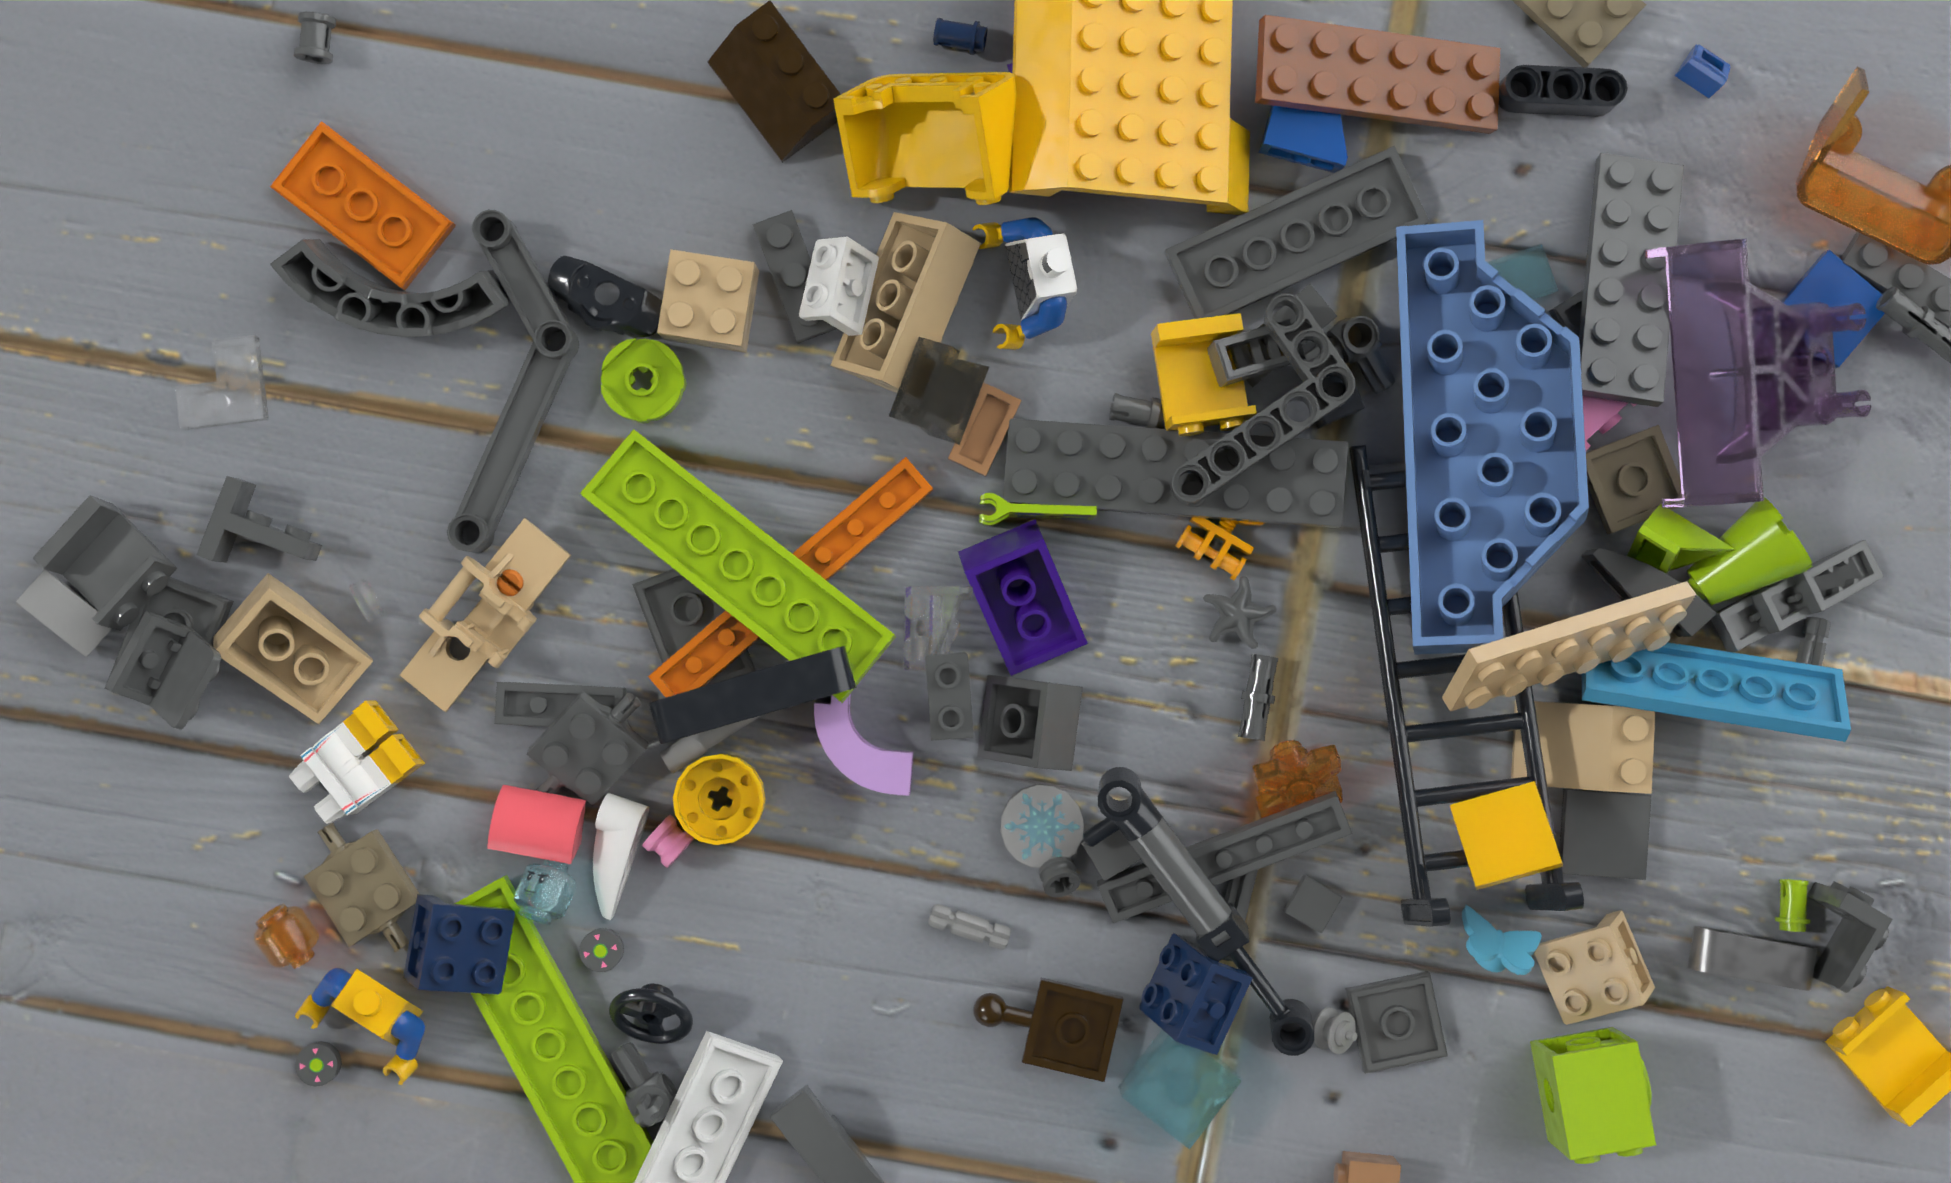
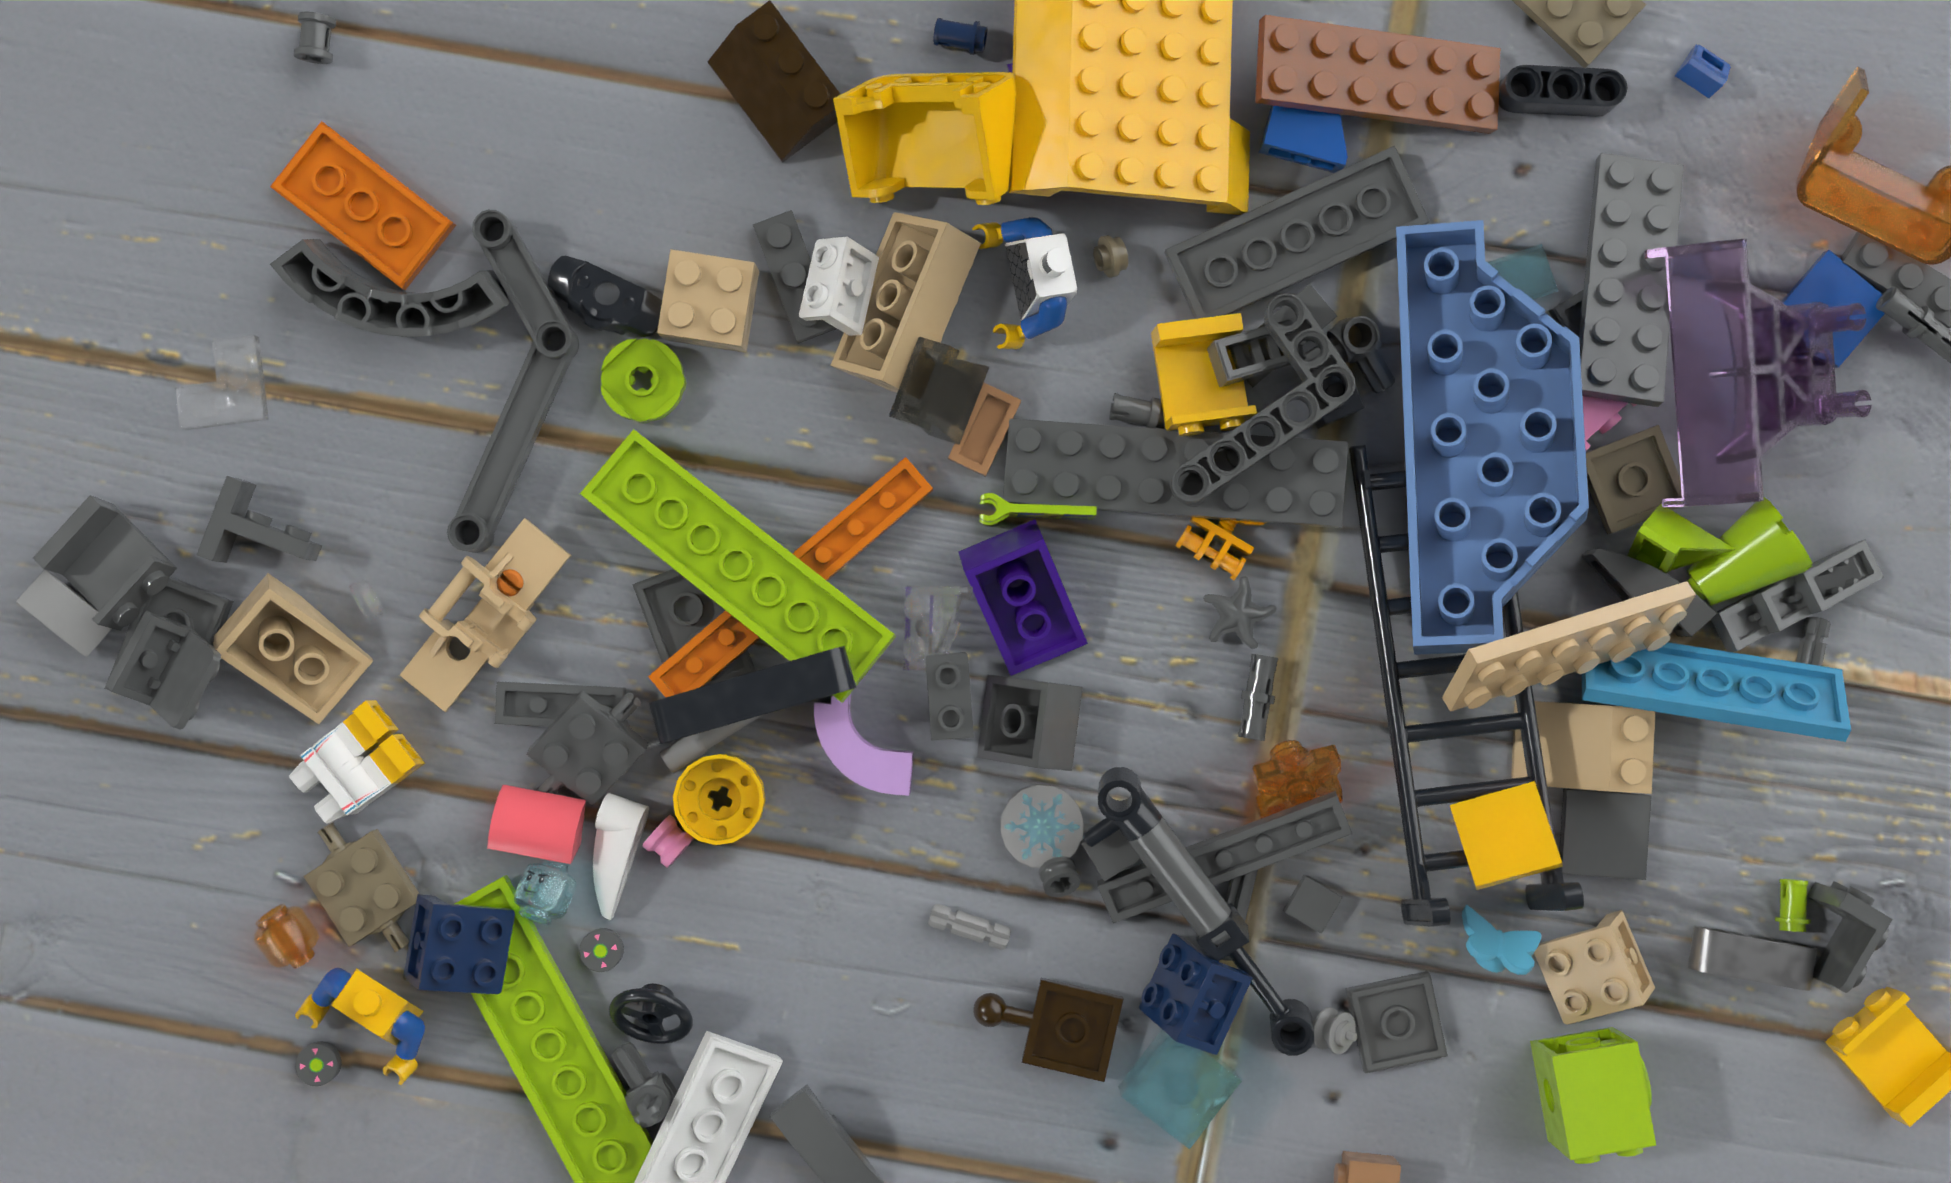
none -> dark tan plate [1093,235,1128,278]

